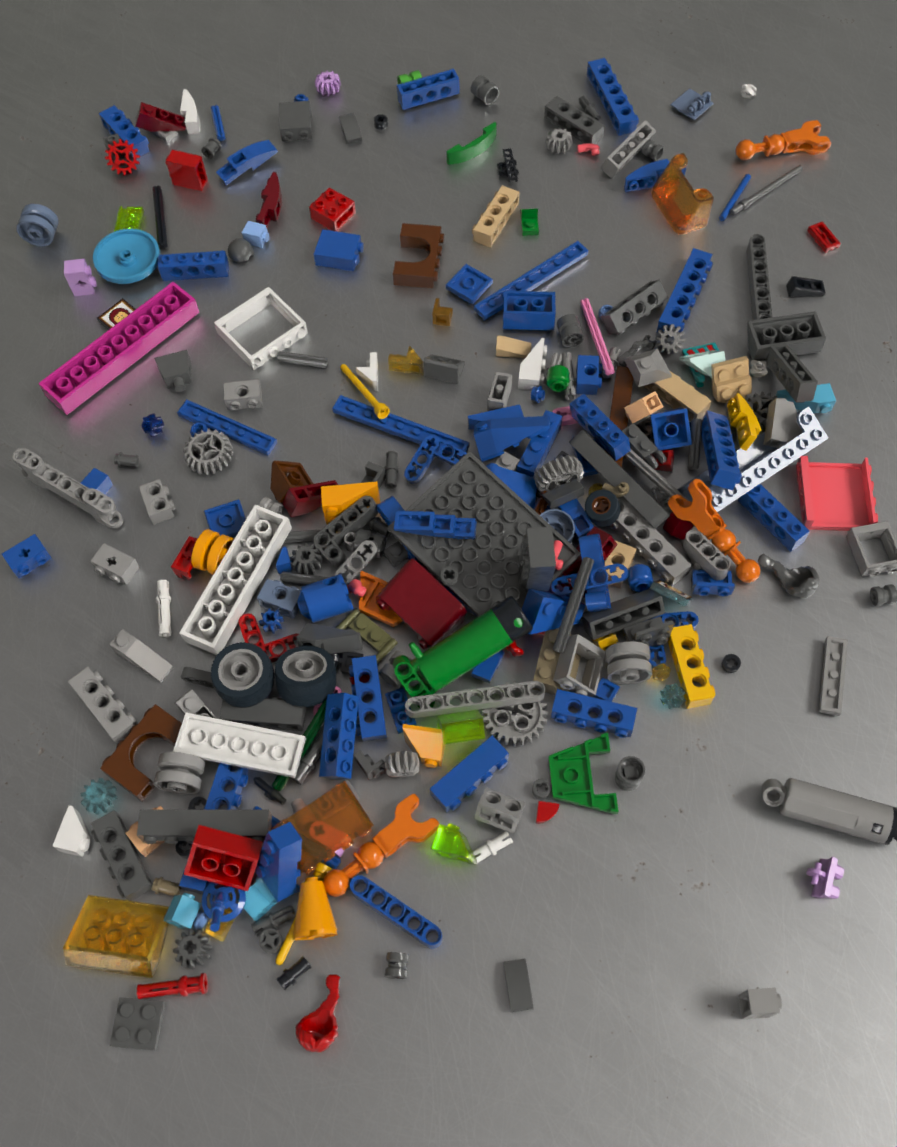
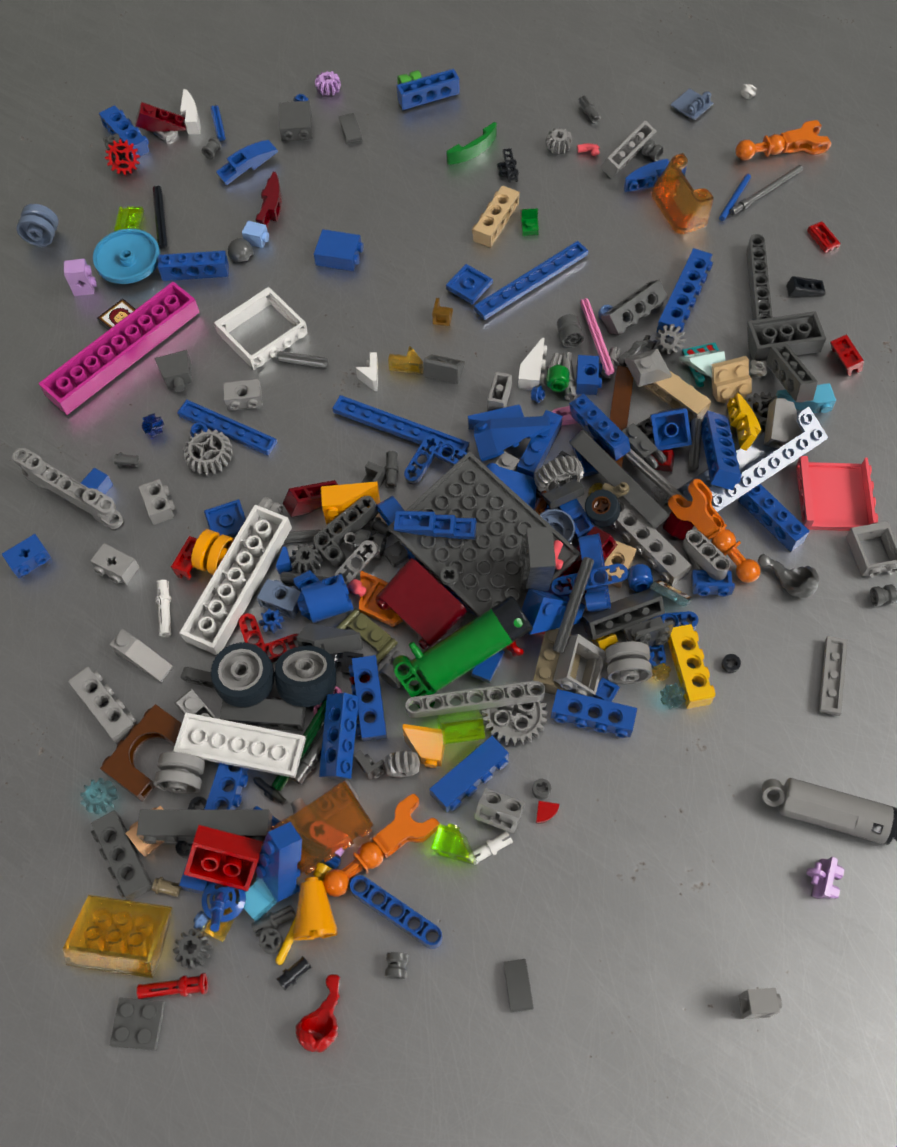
white slope [53,805,90,857] -> none
medium azure brick [163,893,201,929] -> none
red brick [166,150,208,191] -> none
reddish brown slope [270,460,314,503] -> none
red brick [309,187,356,231] -> none
yellow piece [340,364,390,419] -> none
black bush [374,114,388,130] -> none
blue slope [385,687,417,734] -> none
reddish brown arch [393,223,444,288] -> none
dark grey wheel [471,75,499,105] -> none
tan slope [496,336,531,358] -> none
blue slope [503,291,556,331] -> none
dark grey brick [544,96,605,144] -> none
green wing [548,733,619,814] -> none
blue brick [587,58,639,136] -> none
dark grey wheel [615,756,645,791] -> none
light nougat brick [624,391,663,424] -> none
none -> blue plate [294,570,320,590]
none -> red hinge [830,334,864,376]

